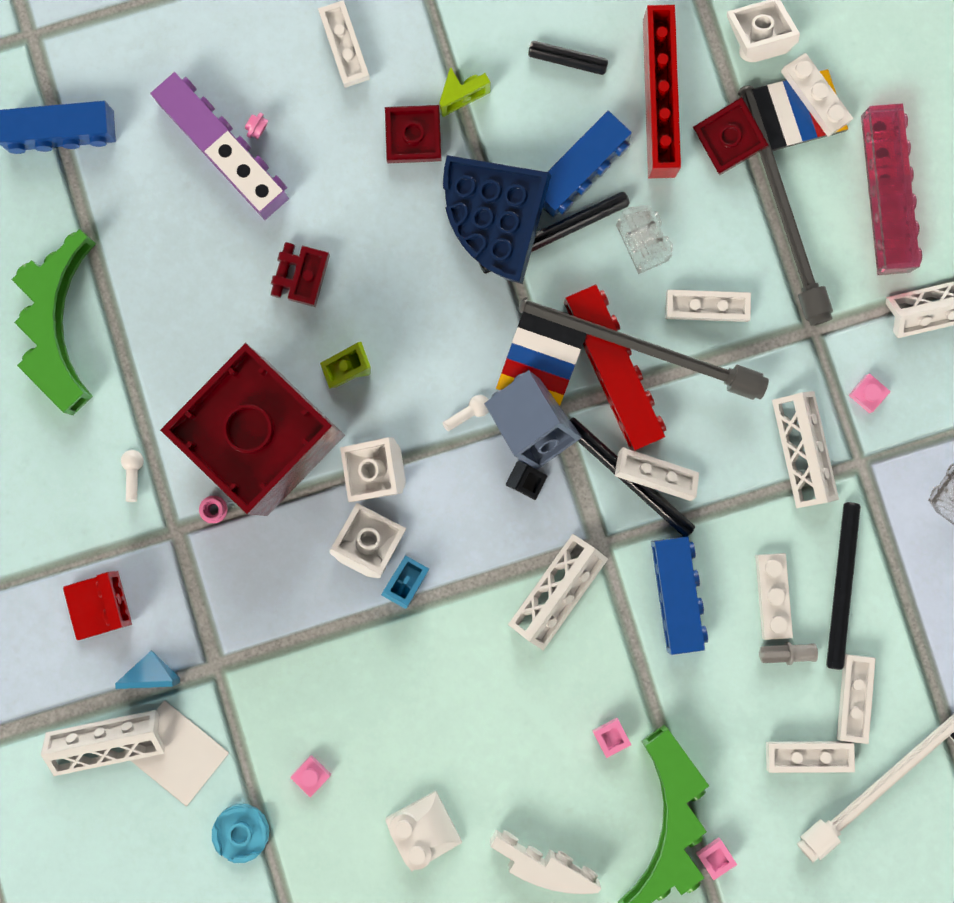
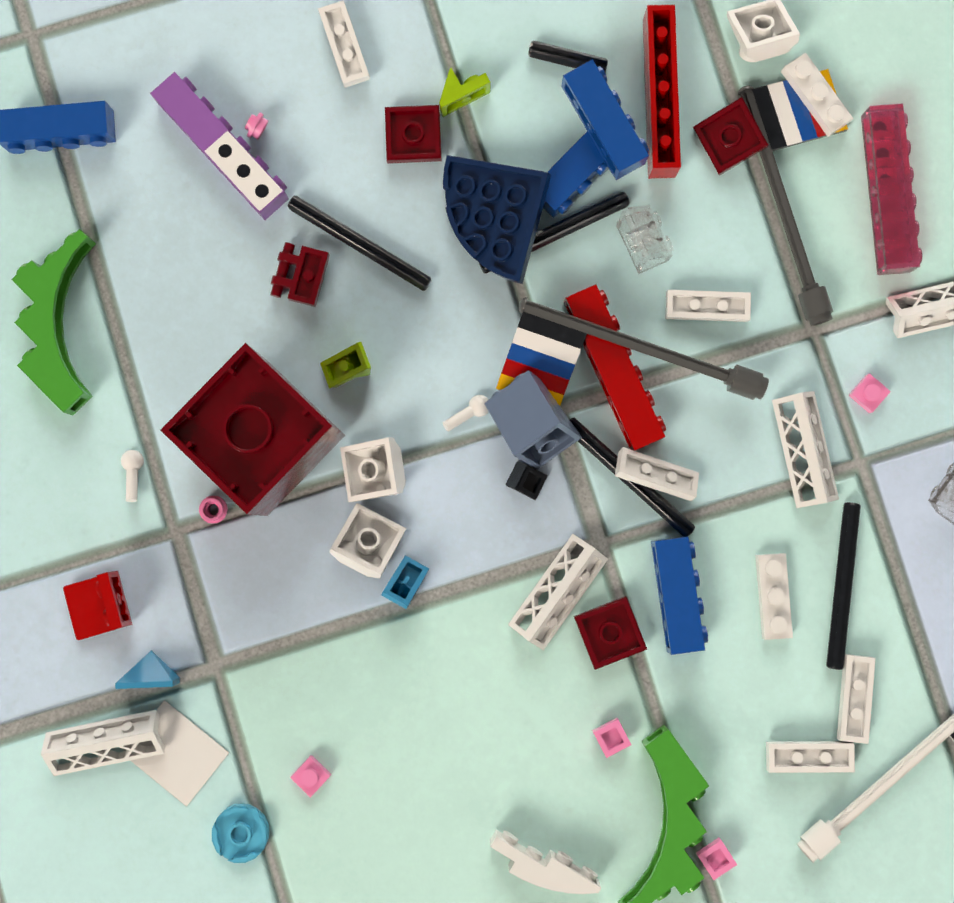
white slope [386,791,462,871] -> none
light grey axle [759,642,818,665] -> none
none -> black axle [288,195,431,291]
none -> blue brick [561,59,649,180]
none -> dark red plate [573,596,647,670]

